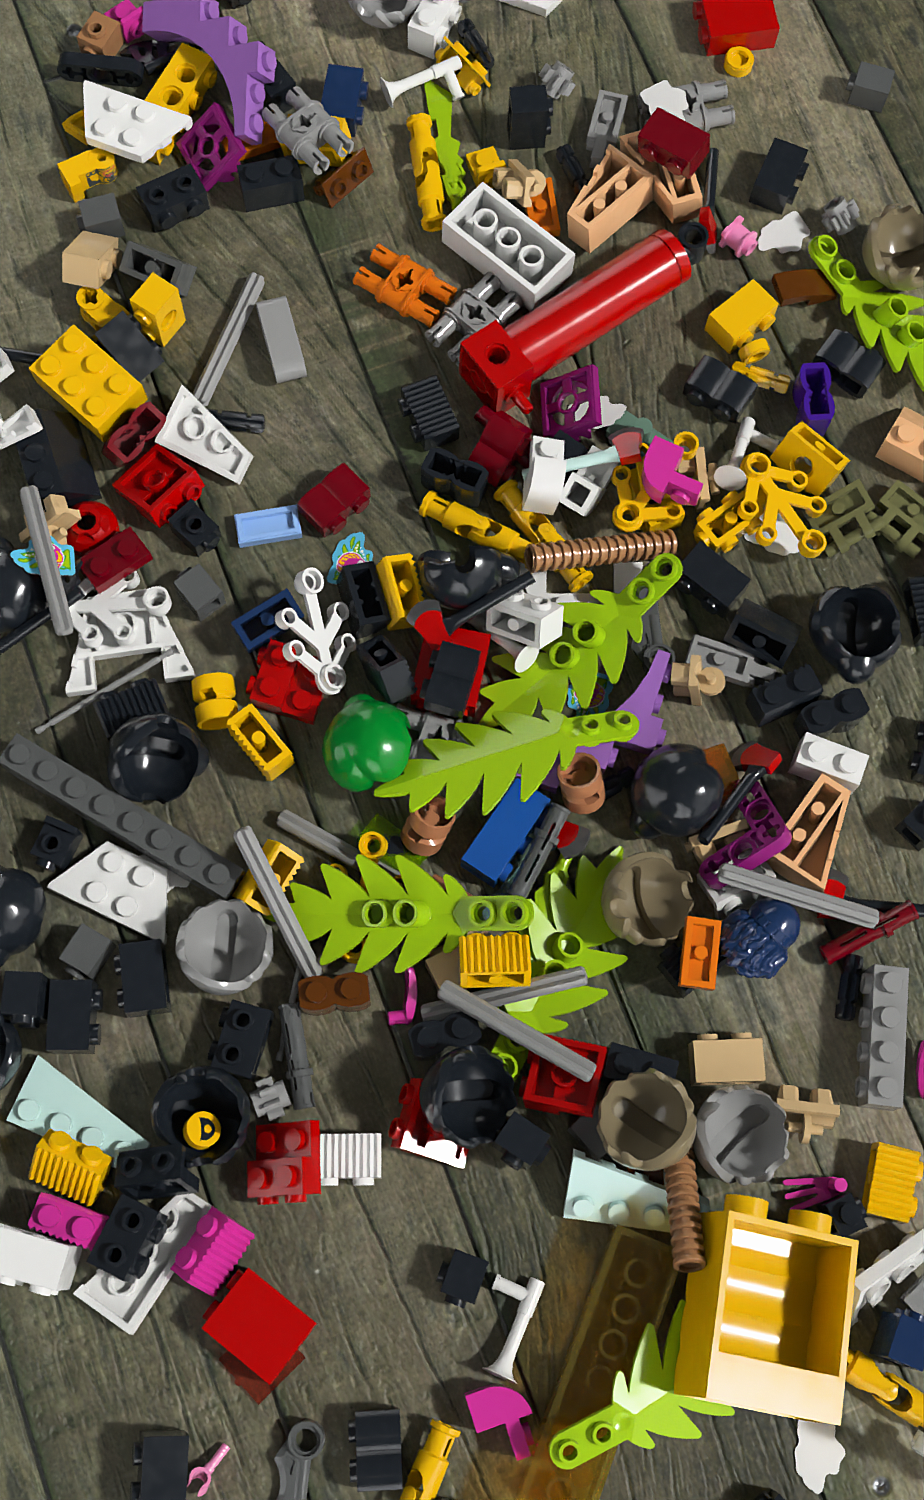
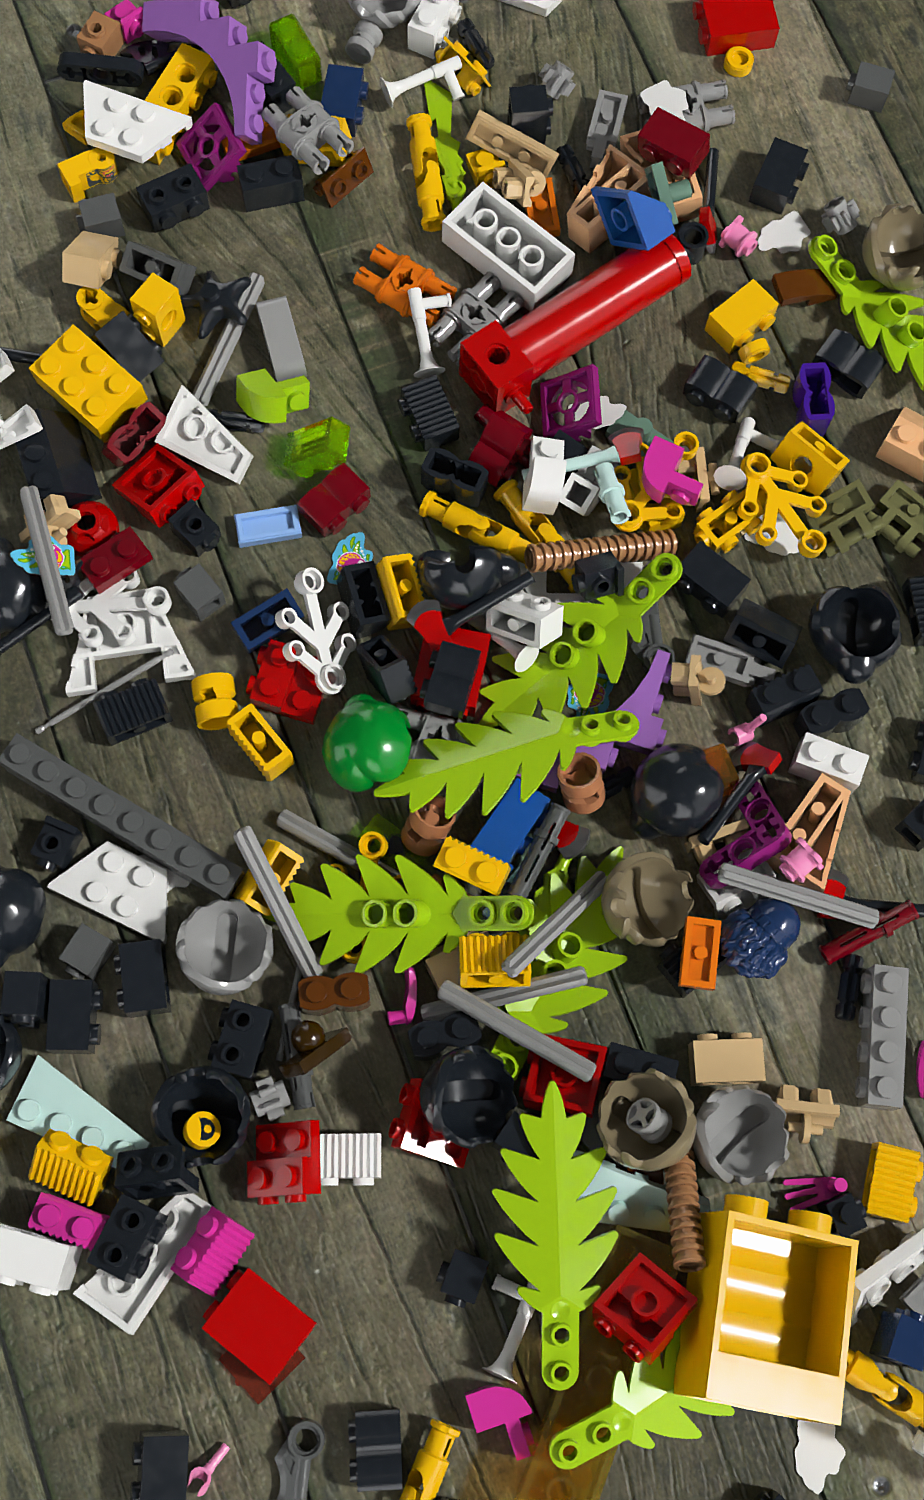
black piece [107,712,210,804] -> none
none -> black animal [180,270,252,339]
none -> lime brick [236,368,310,424]
none -> clear neon green brick [269,14,323,89]
none -> dark brown tile [279,1020,352,1078]
none -> clear neon green brick [283,416,351,478]
none -> light grey wheel [345,20,383,64]
none -> white piece [407,287,452,378]
none -> yellow brick [433,836,511,896]
none -> tan tile [466,110,559,178]
none -> lime plant [492,1080,619,1391]
none -> light grey axle [501,871,608,978]
none -> black brick [571,551,624,601]
none -> blue slope [591,186,676,251]
none -> red plate [592,1252,699,1365]
none -> light aqua pin [593,462,631,524]
none -> light grey wheel [626,1098,673,1143]
none -> sand green tile [644,161,692,226]
none -> bright pink hand [728,714,767,747]
none -> bright pink brick [779,837,824,883]

